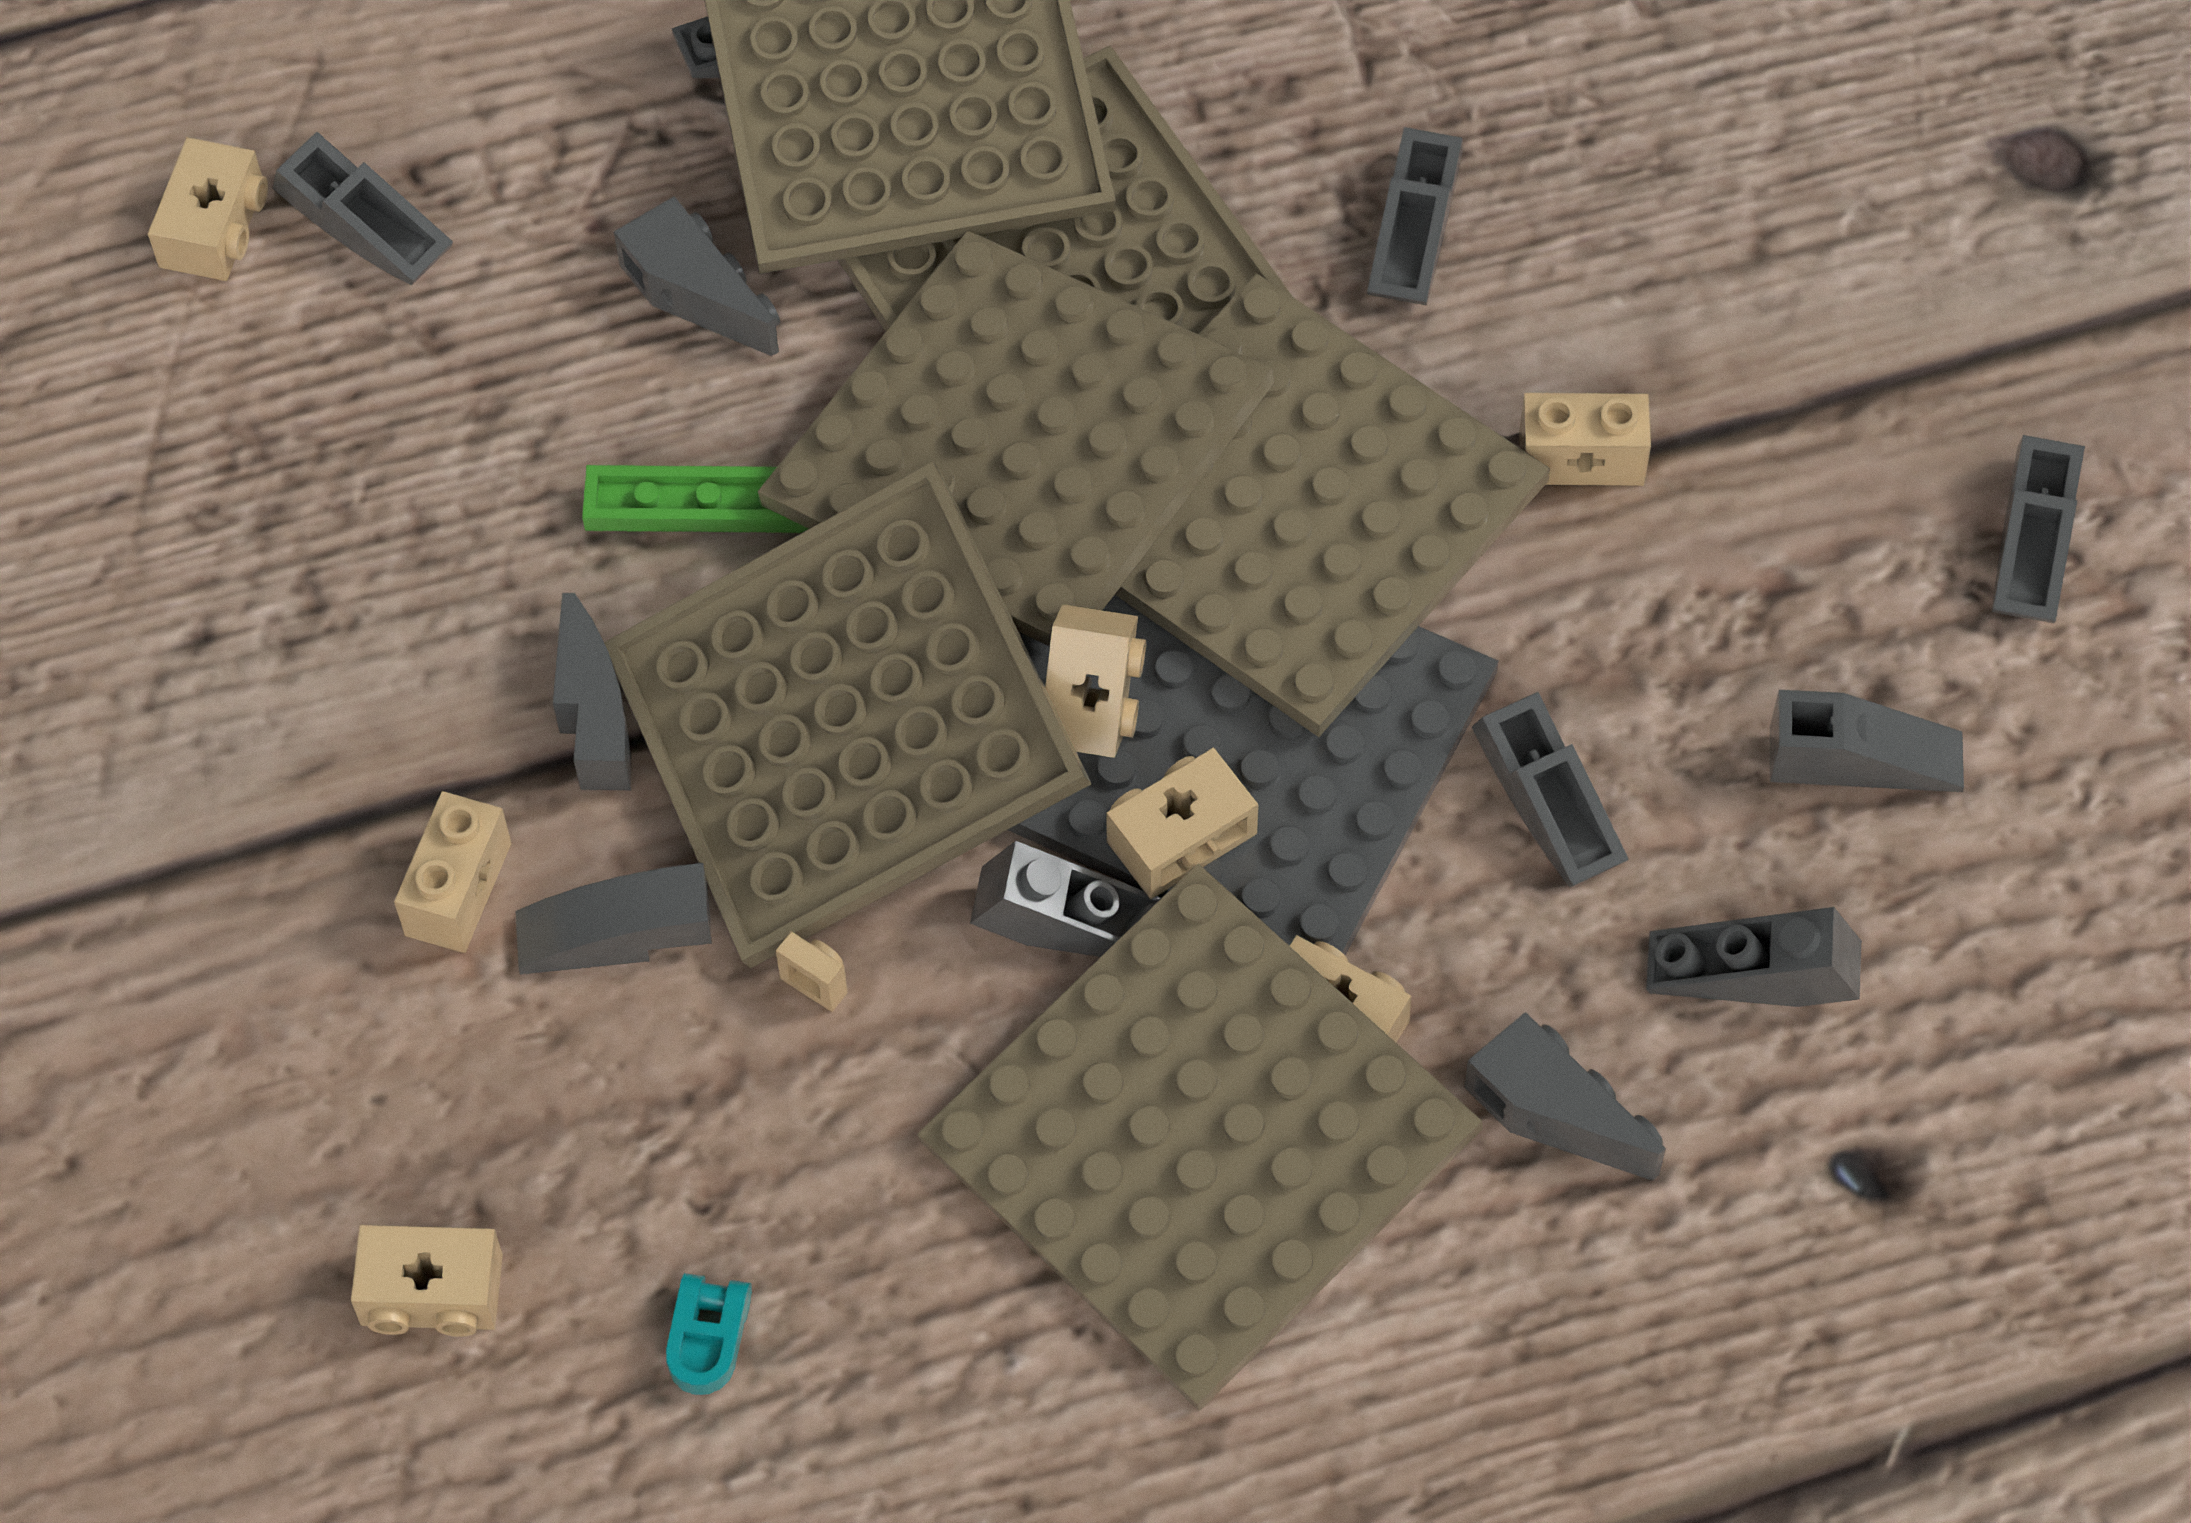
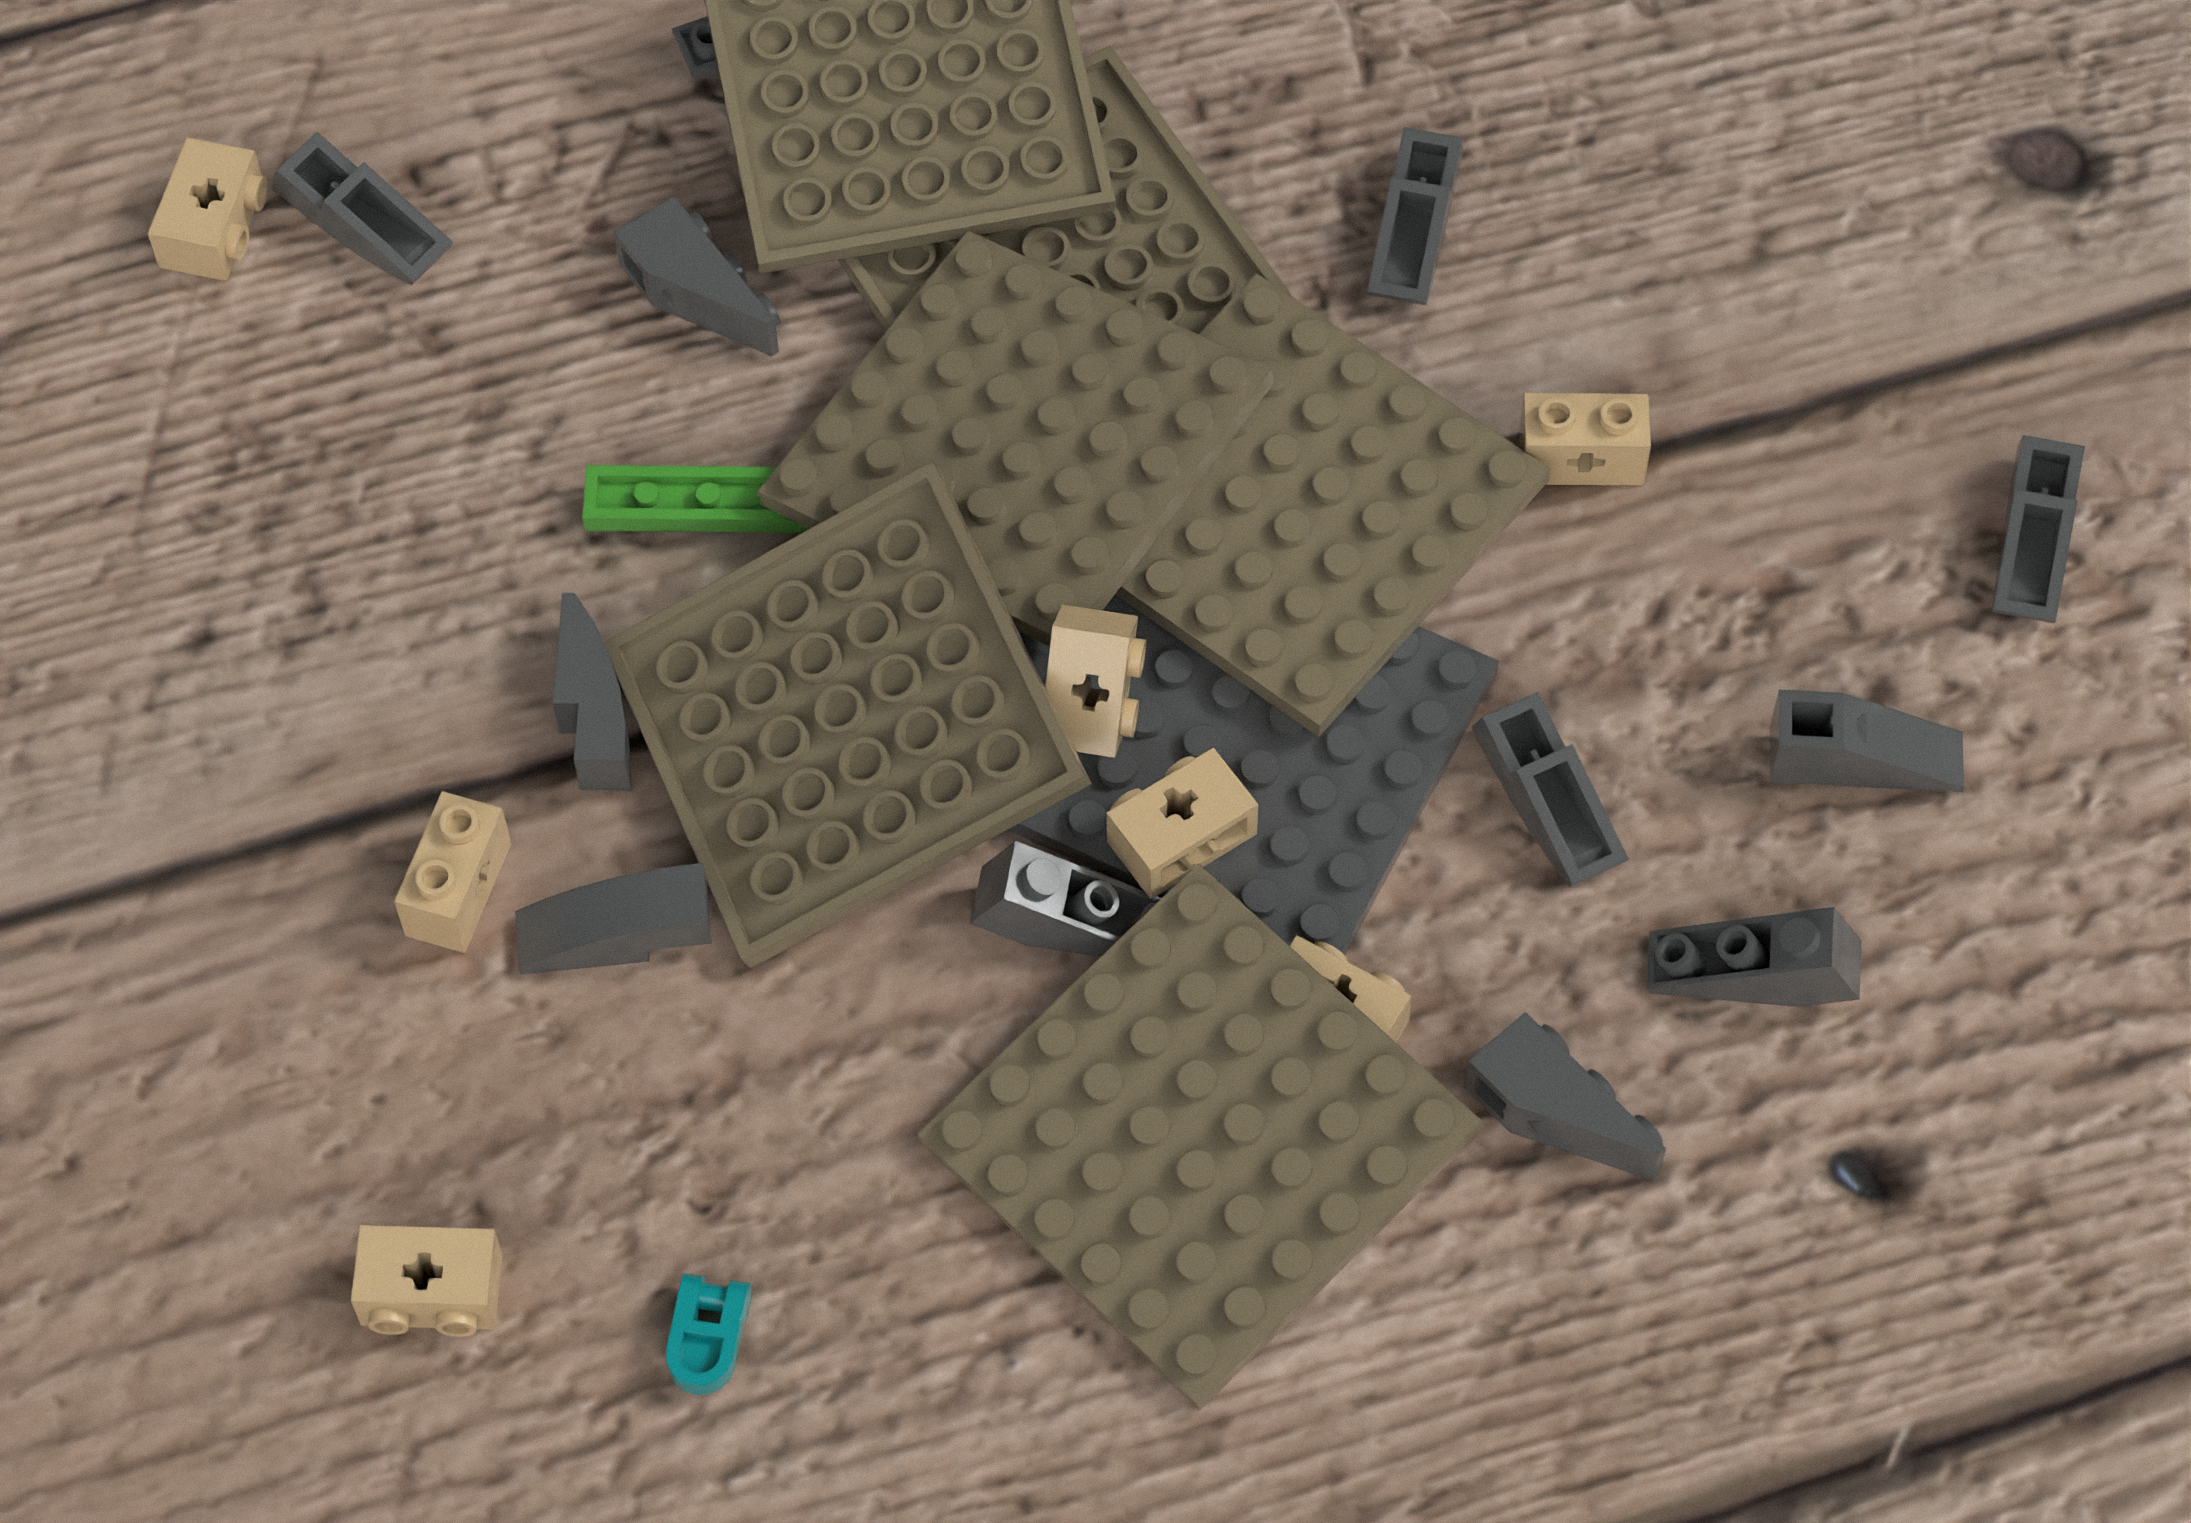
tan plate [776,931,848,1012] -> none

